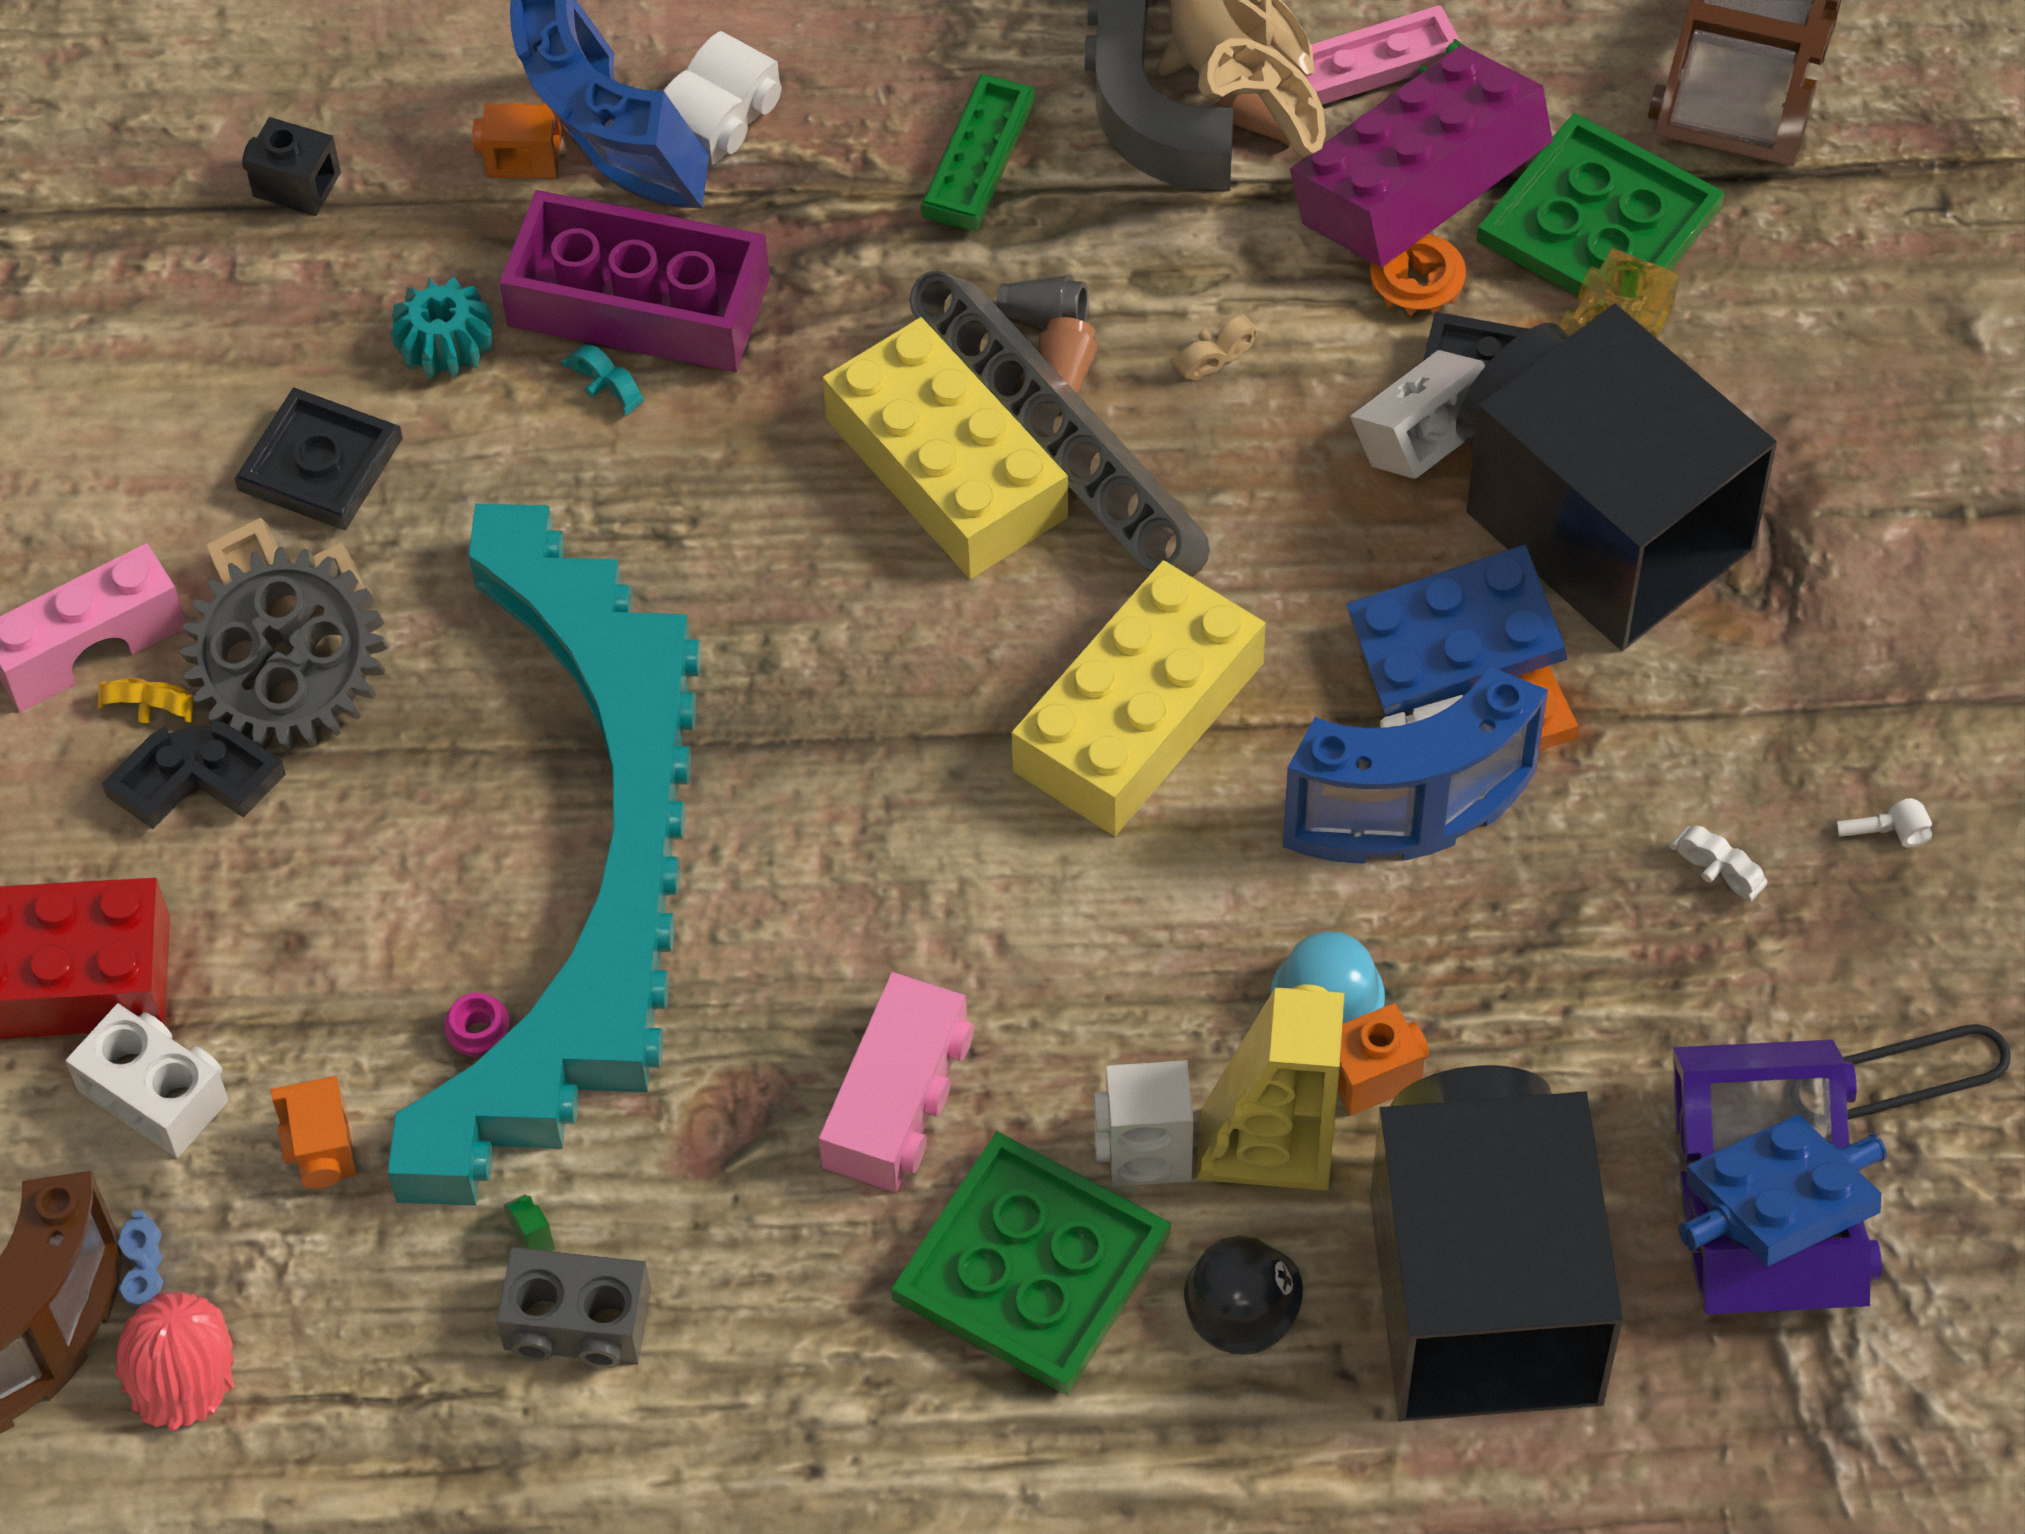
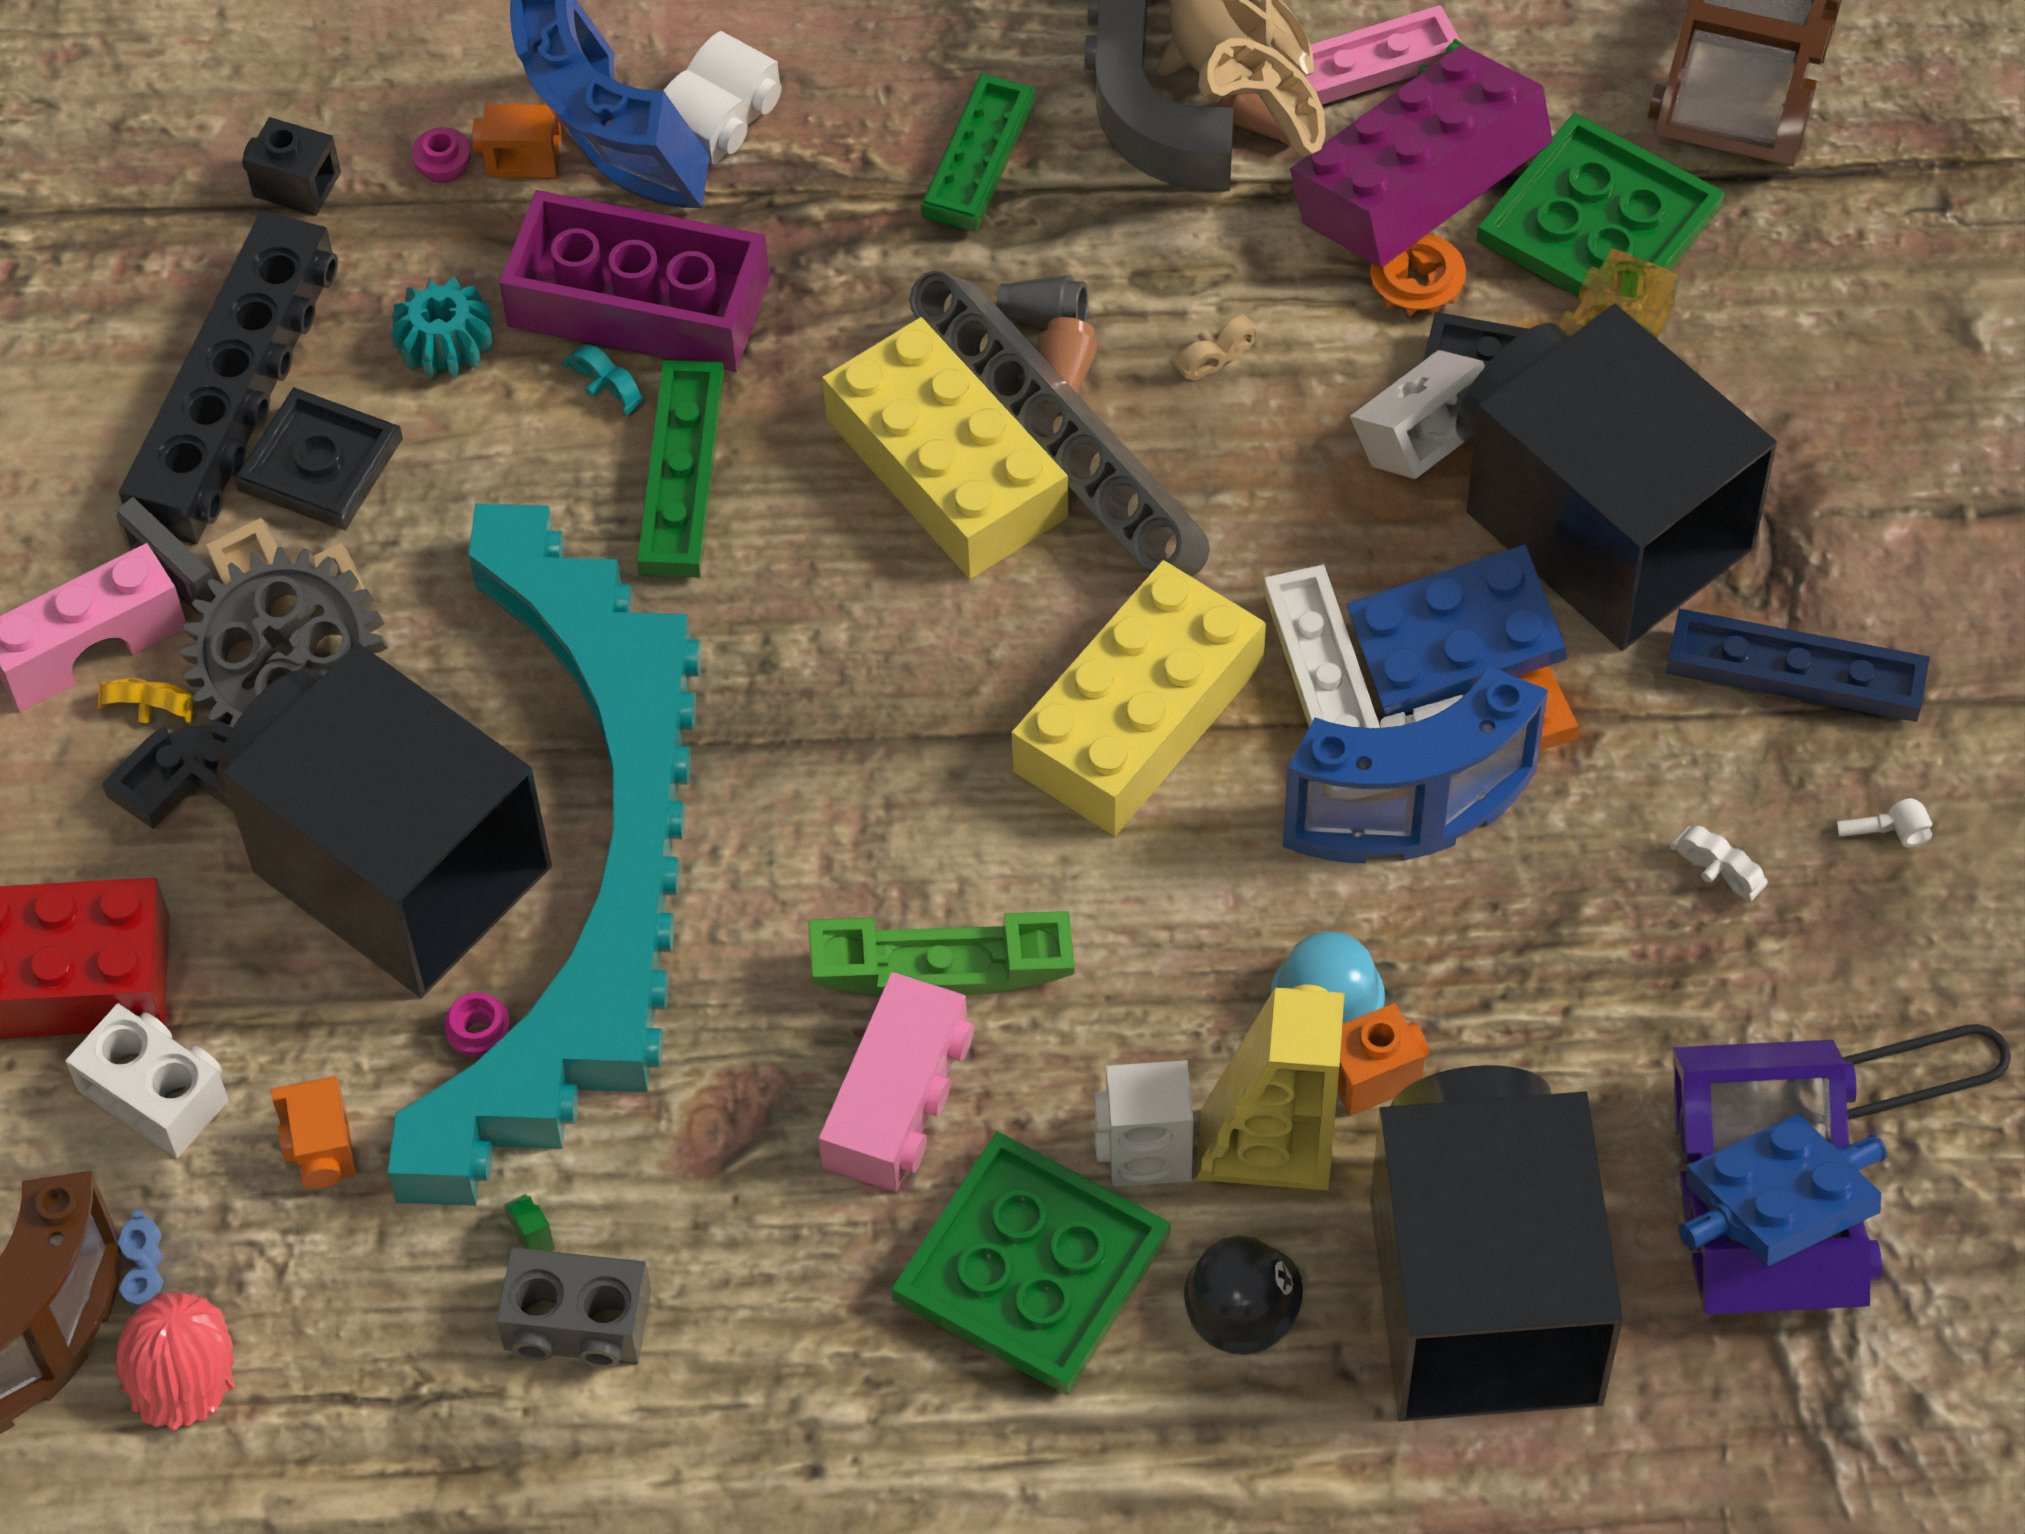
none -> dark grey tile [116,497,216,615]
none -> black brick [118,211,338,545]
none -> black container [217,642,552,999]
none -> dark pink plate [412,127,471,183]
none -> green plate [637,360,725,578]
none -> bright green slope [808,911,1075,996]
none -> white plate [1263,564,1380,794]
none -> dark blue plate [1666,608,1930,722]

